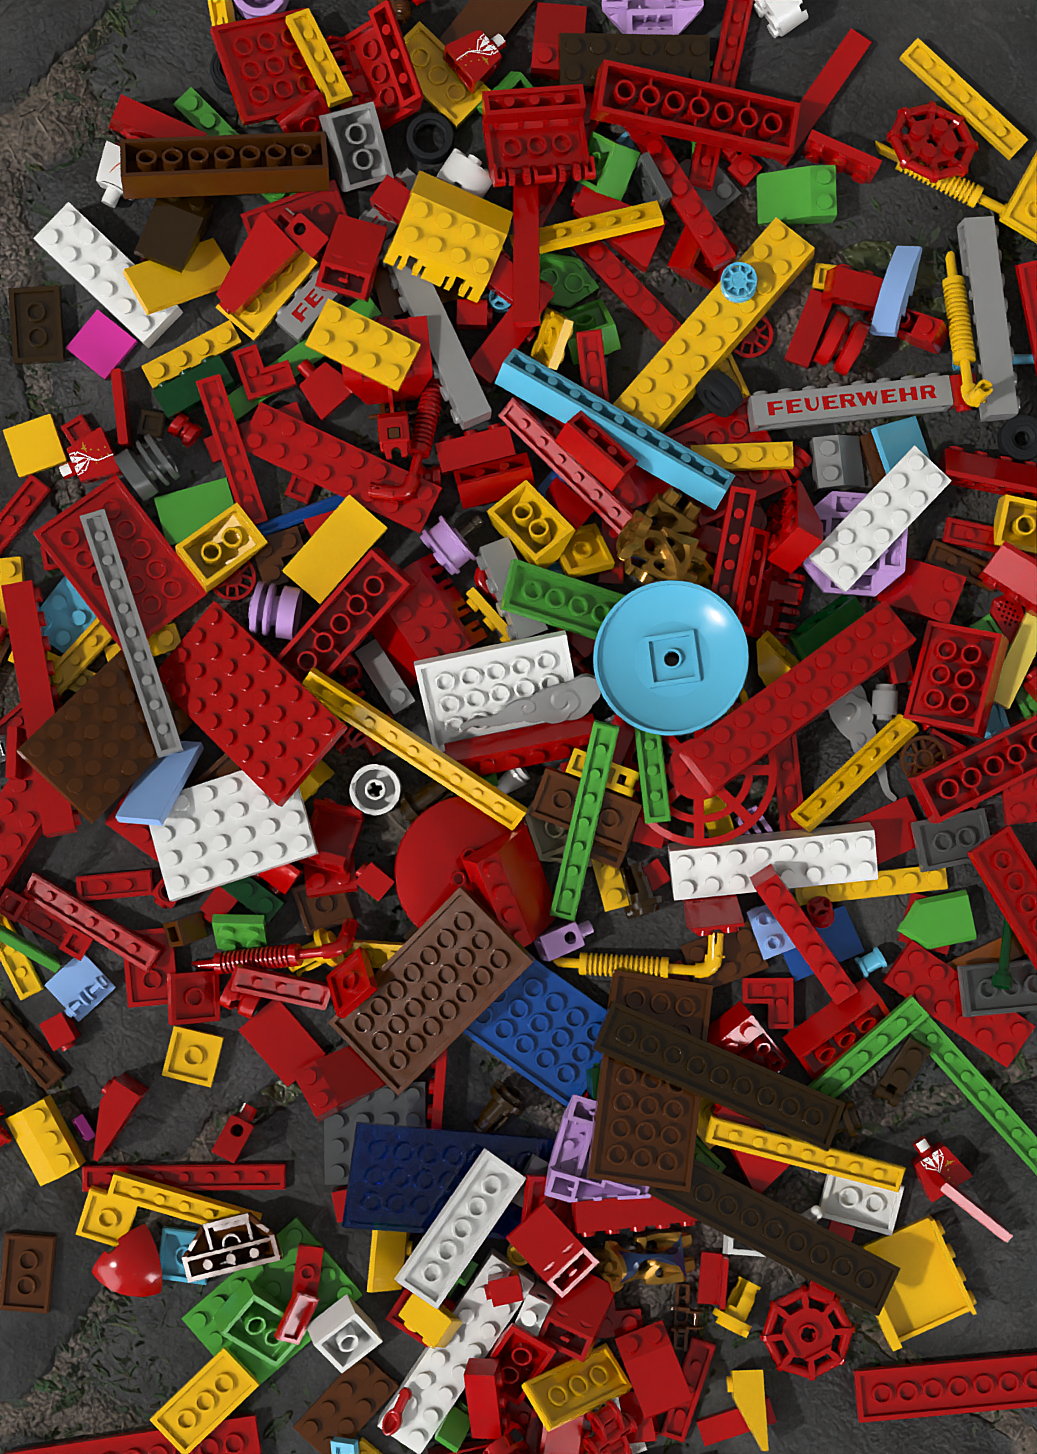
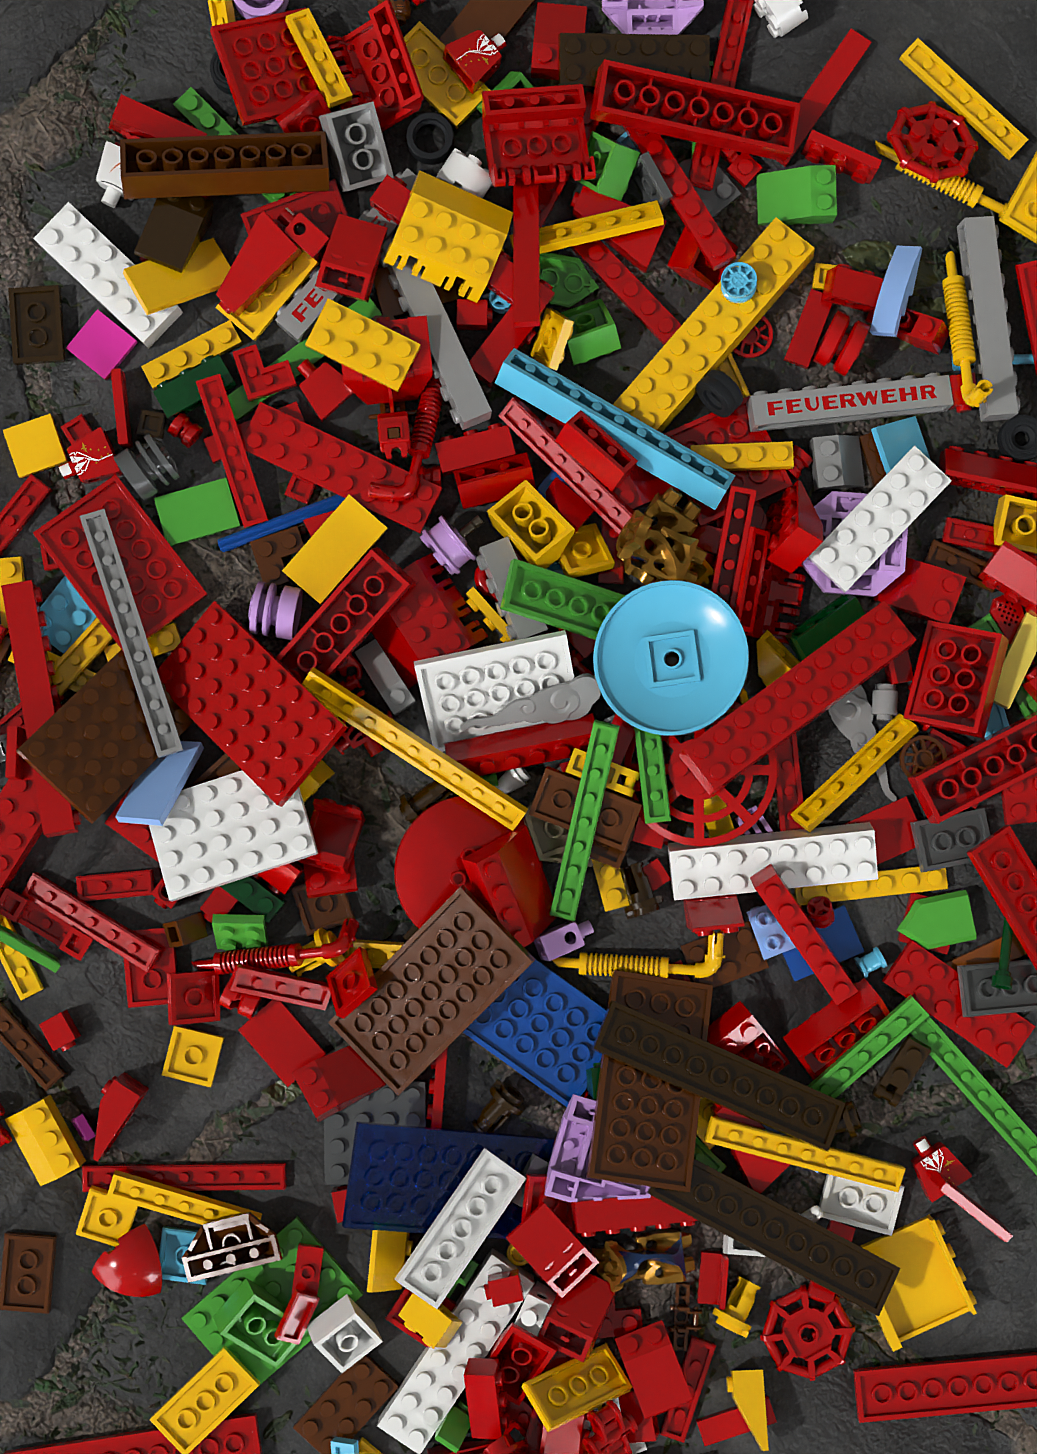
light blue hinge [45,954,116,1022] -> none
yellow slope [175,502,268,593] -> none
red torso [211,1103,258,1164] -> none
red wheel [212,560,257,601] -> none
white brick [349,764,402,815] -> none
red brick [355,860,395,902] -> none
red piece [382,1387,412,1436] -> none
red tile [576,328,610,403] -> none
red plate [742,977,794,1029] -> none

